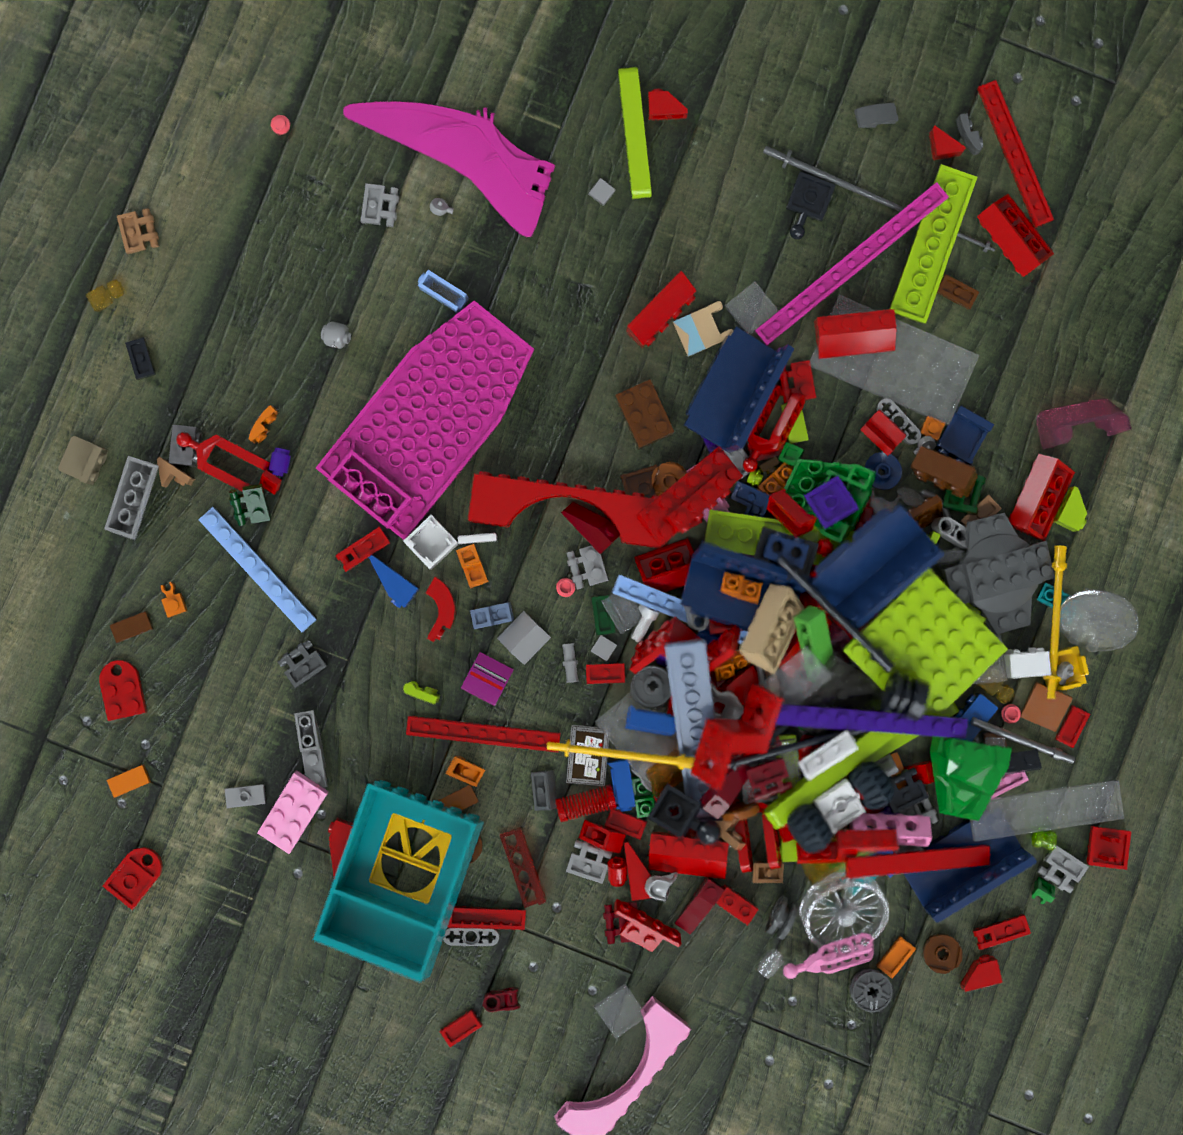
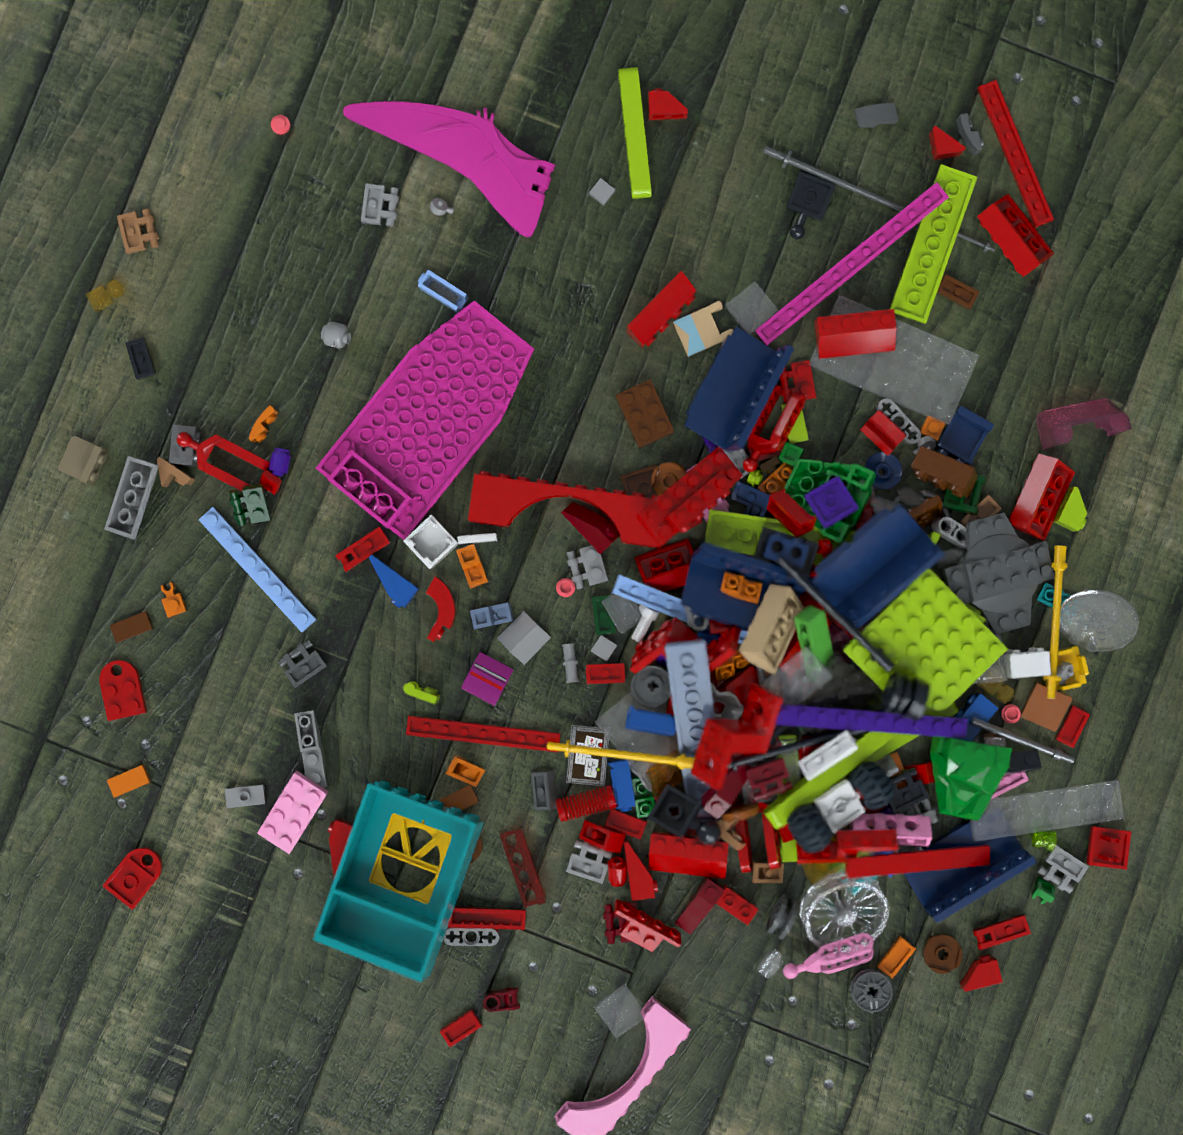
light grey piece [645,872,678,902] -> none

